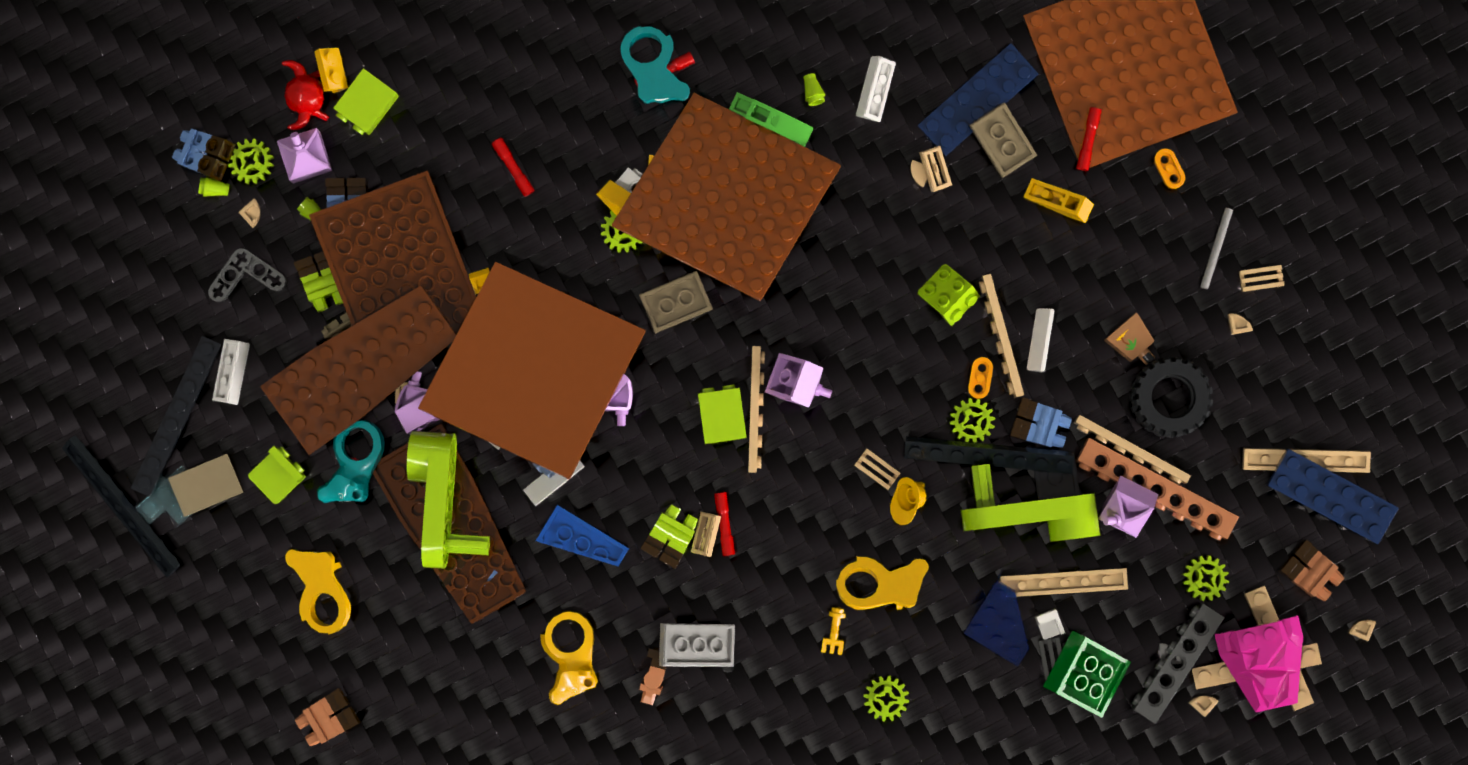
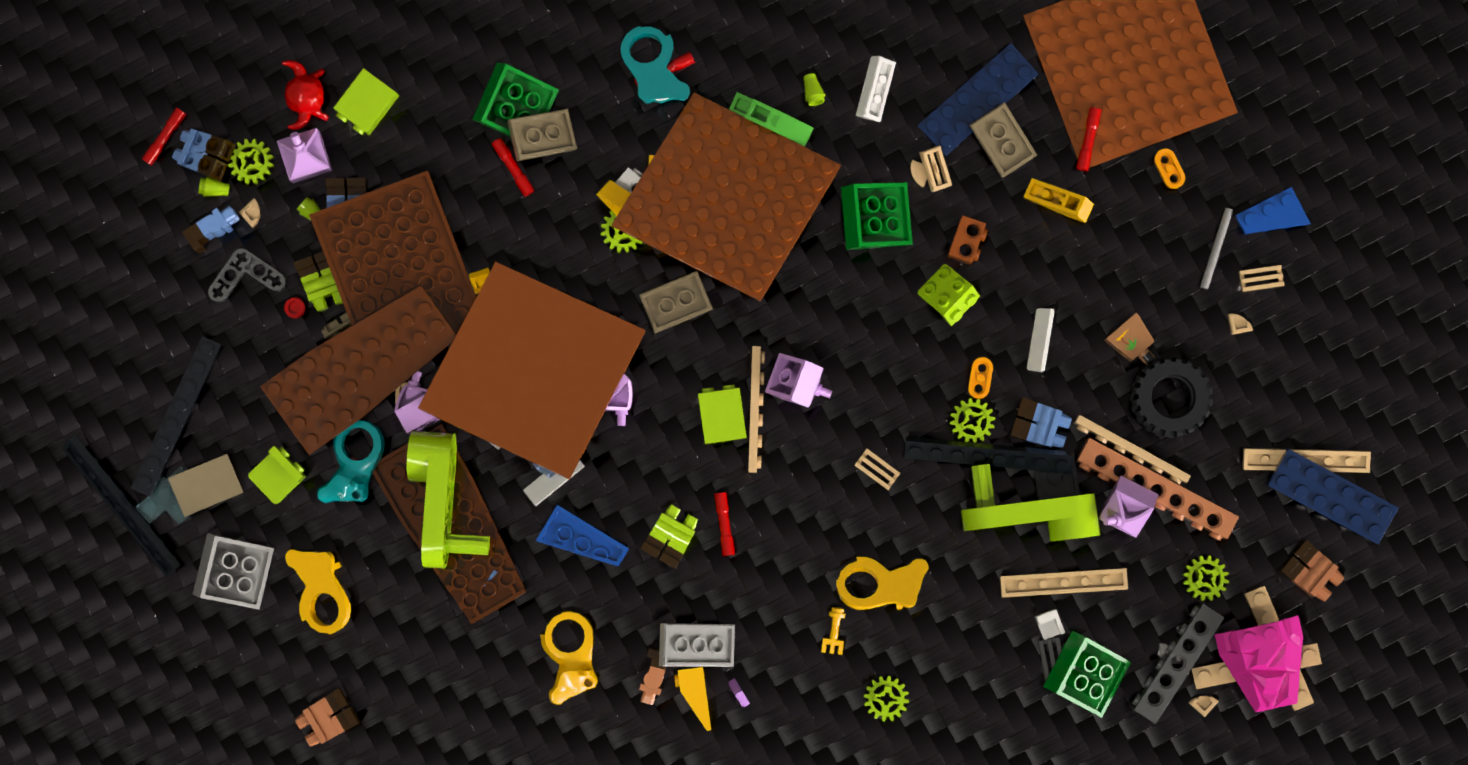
white slope [212,339,250,405] -> none
yellow bracket [314,48,348,93] -> none
tan tile [691,512,721,557] -> none
yellow piece [890,477,926,525] -> none
clear blue plate [964,580,1029,666] -> none
tan plate [979,274,1024,398] -> none
tan tile [1348,620,1376,641] -> none
none -> red piece [142,107,187,166]
none -> medium blue hips [182,206,240,254]
none -> light grey slope [193,533,274,609]
none -> red tile [284,297,306,319]
none -> green slope [472,62,559,137]
none -> dark tan tile [507,109,577,161]
none -> yellow slope [674,667,711,731]
none -> medium lavender tile [729,678,750,707]
none -> green slope [841,183,913,250]
none -> dark orange brick [947,215,988,265]
none -> blue wing [1235,187,1311,235]

